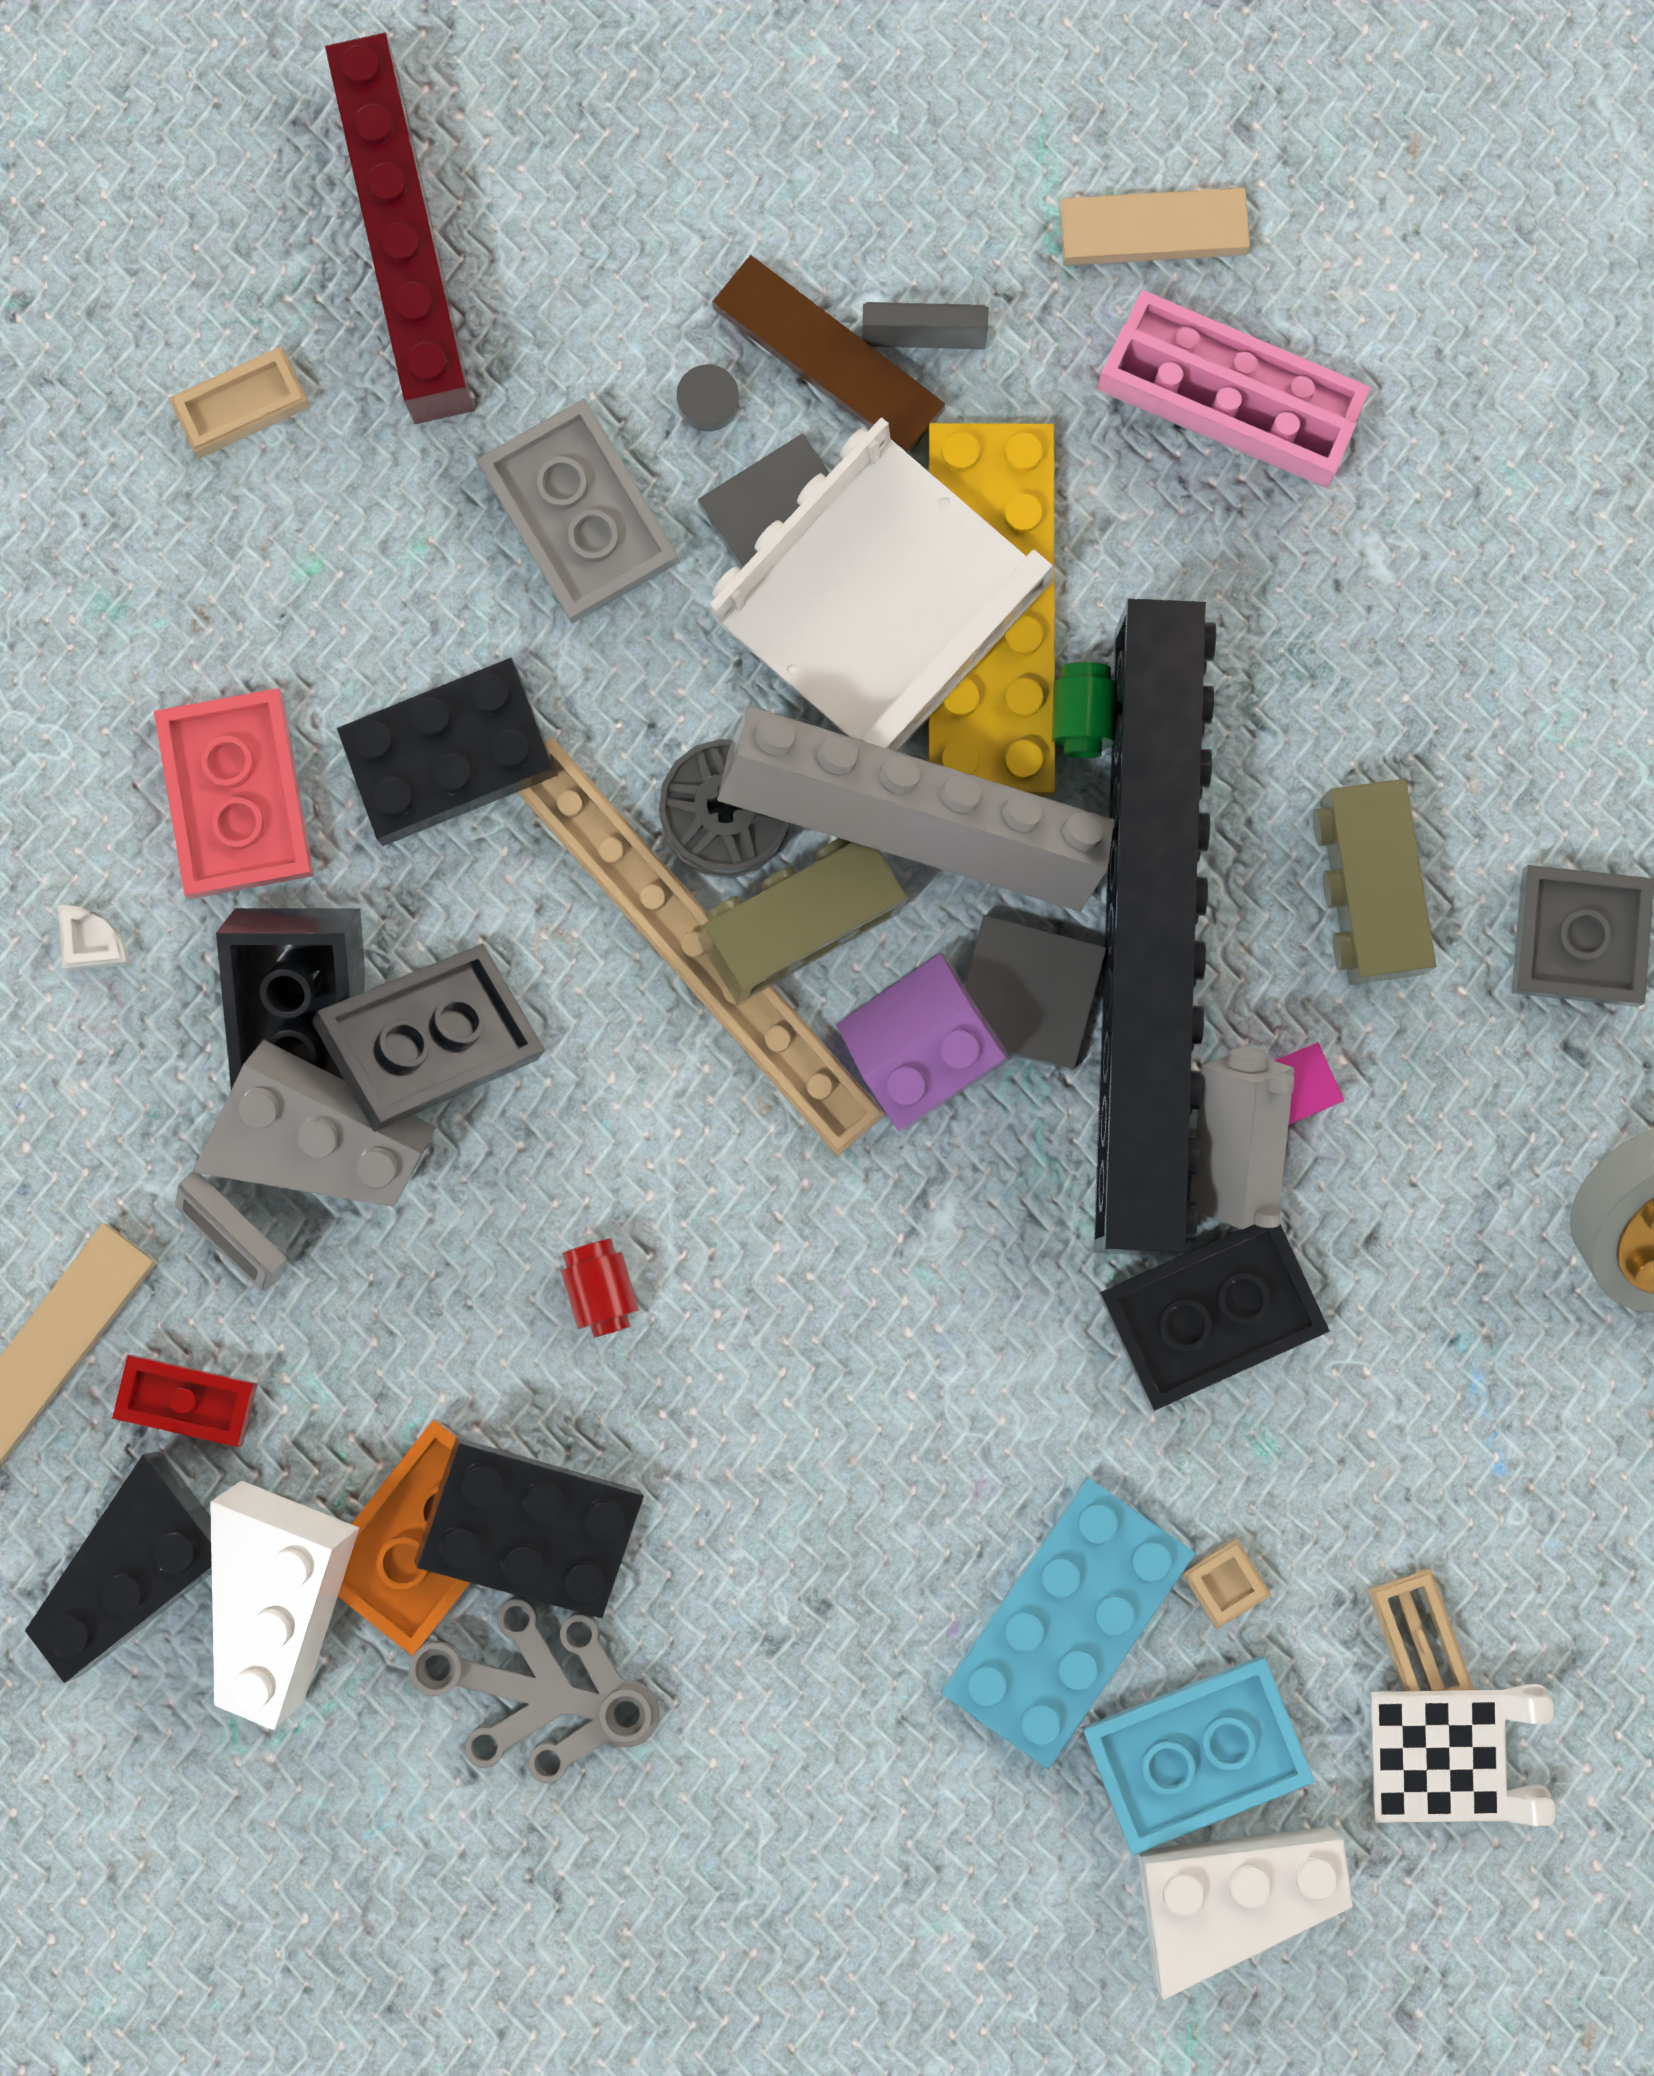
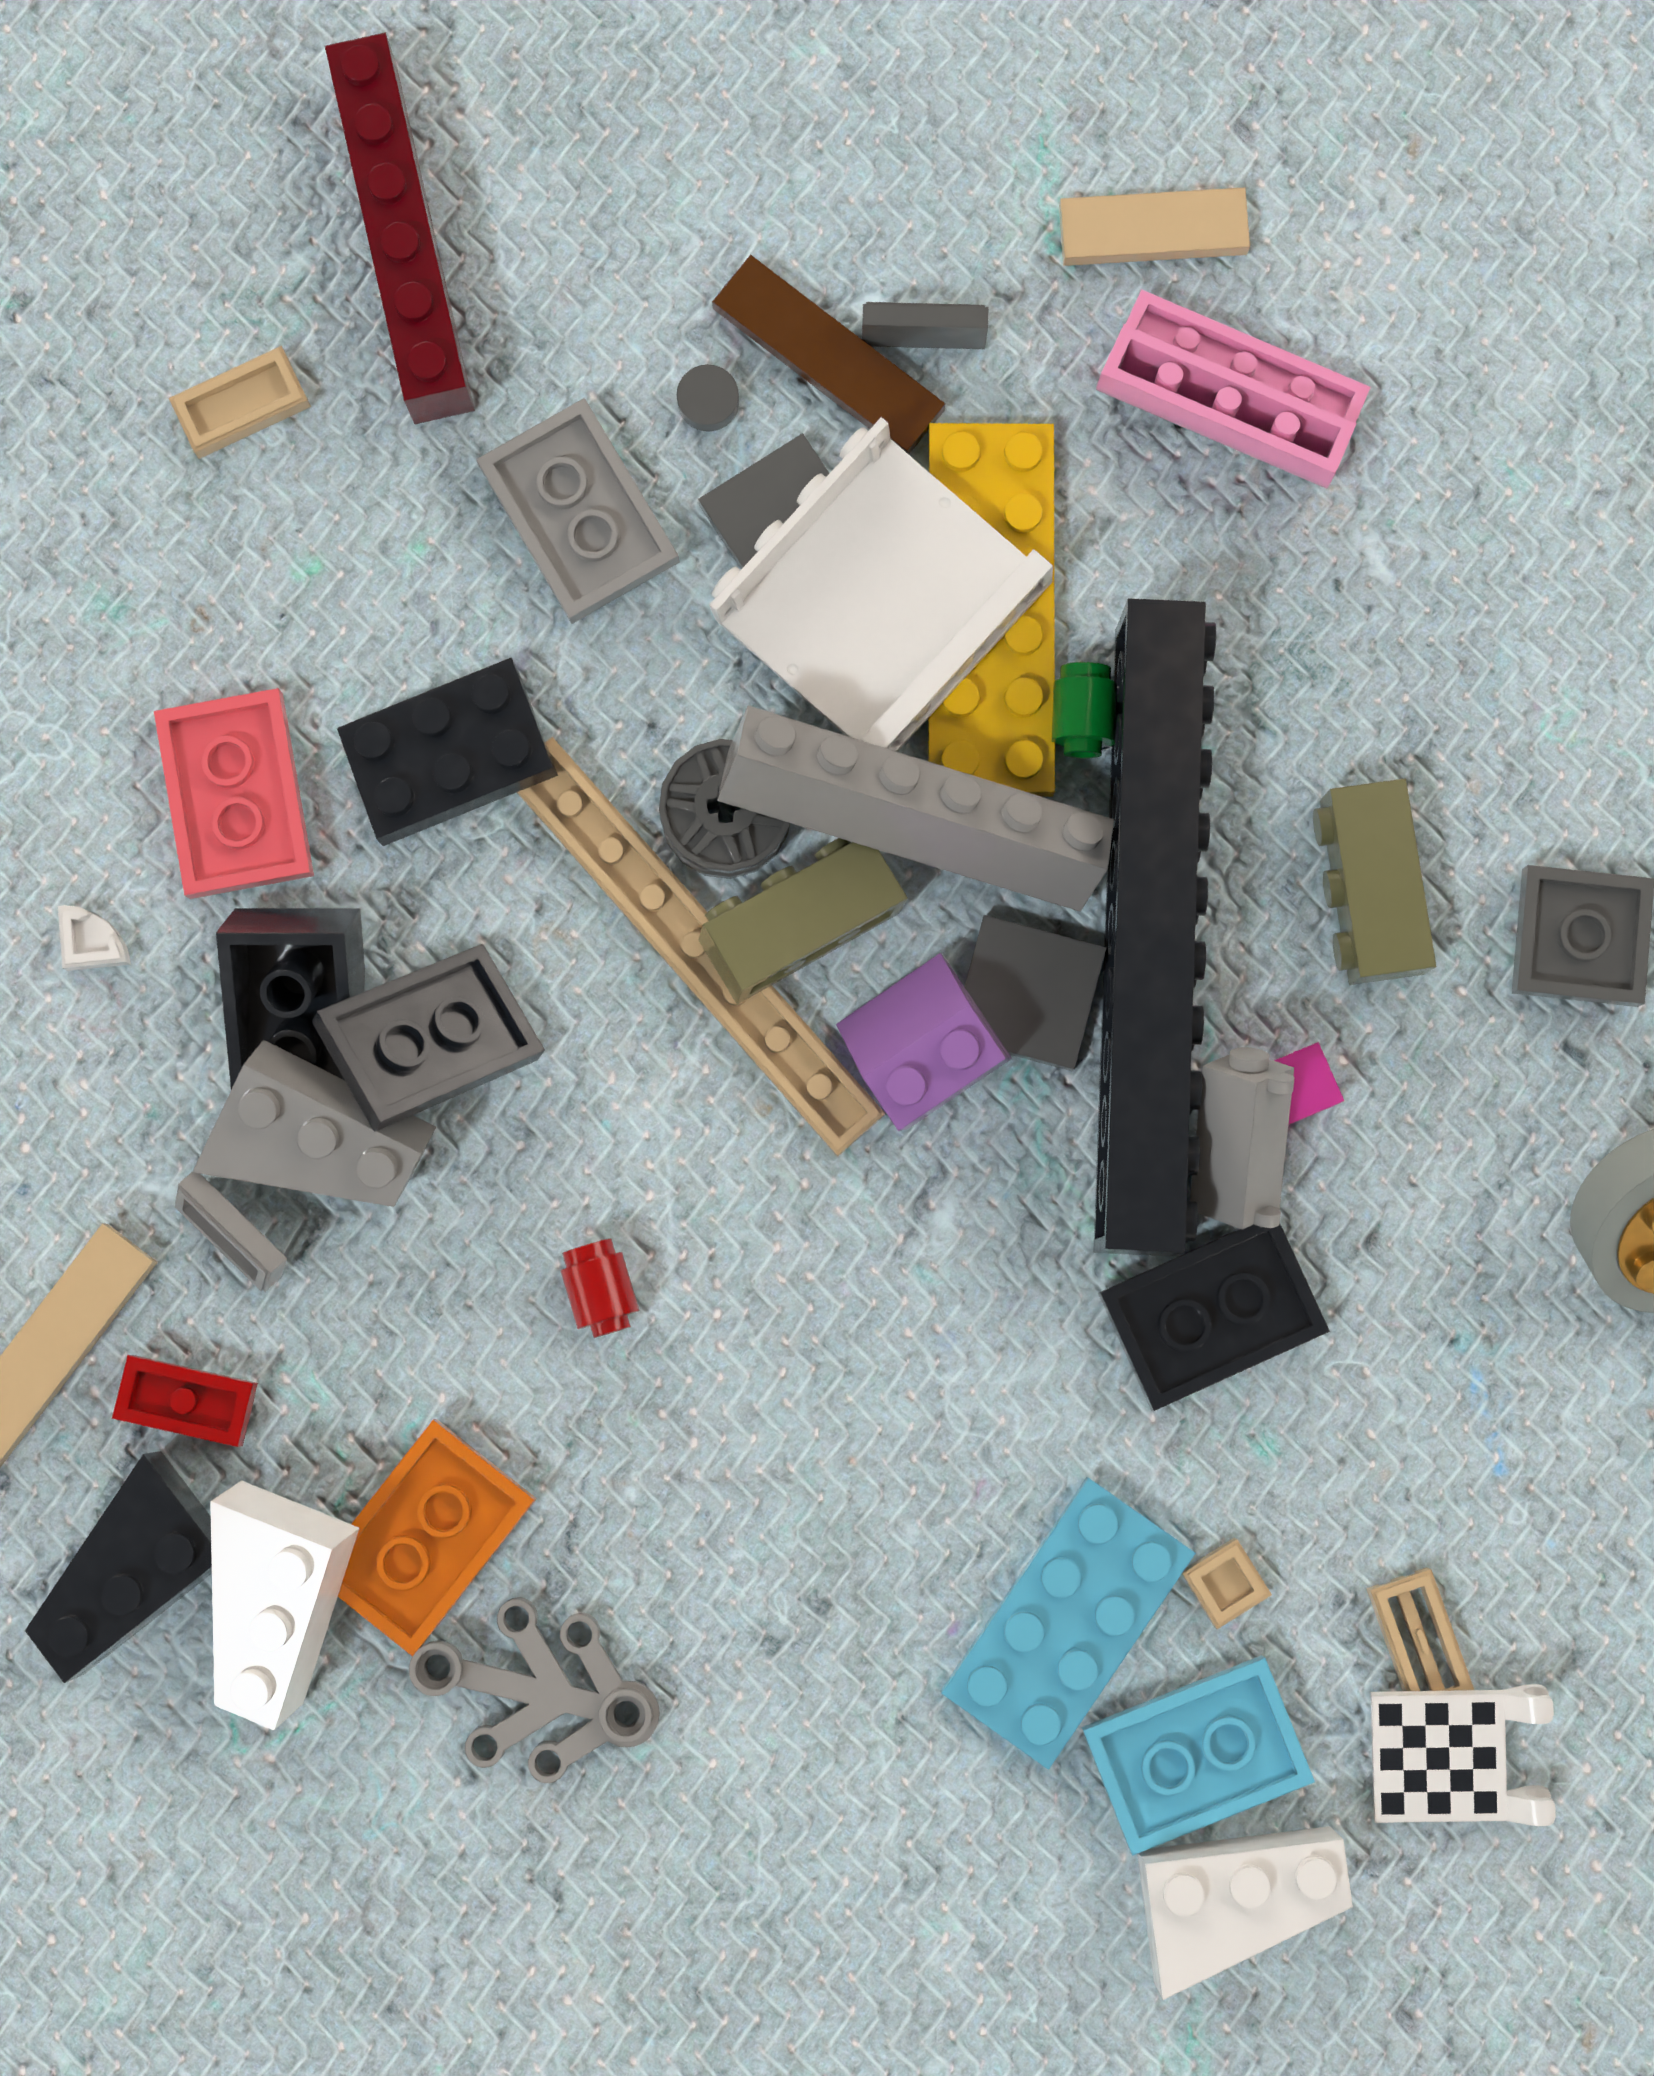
black plate [414,1437,644,1618] -> none

